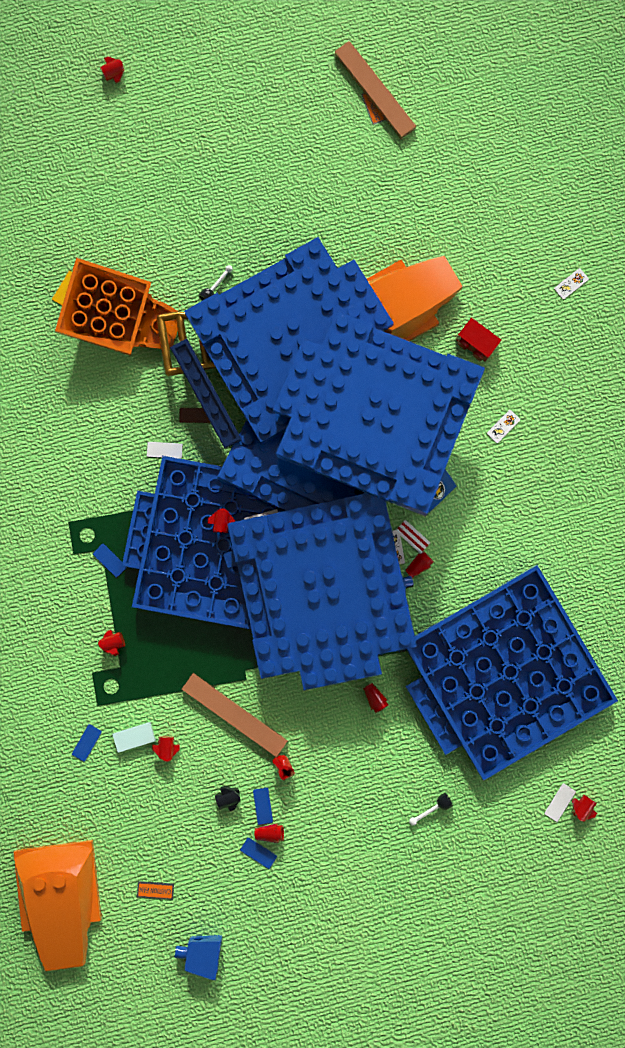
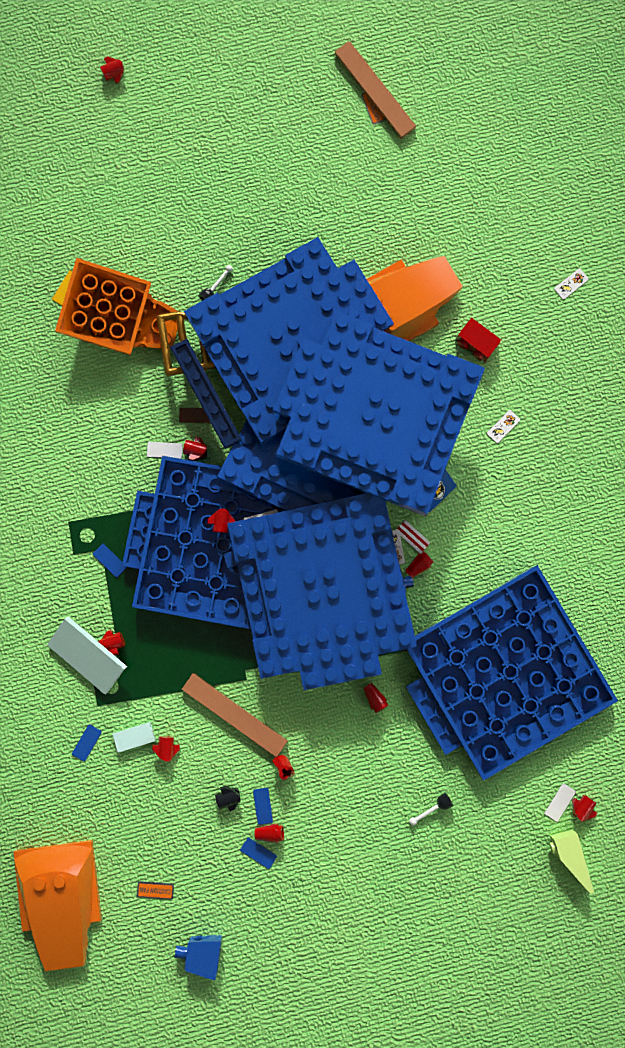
none -> light aqua tile [47,617,127,695]
none -> red piece [183,437,207,461]
none -> yellowish green slope [549,830,594,894]

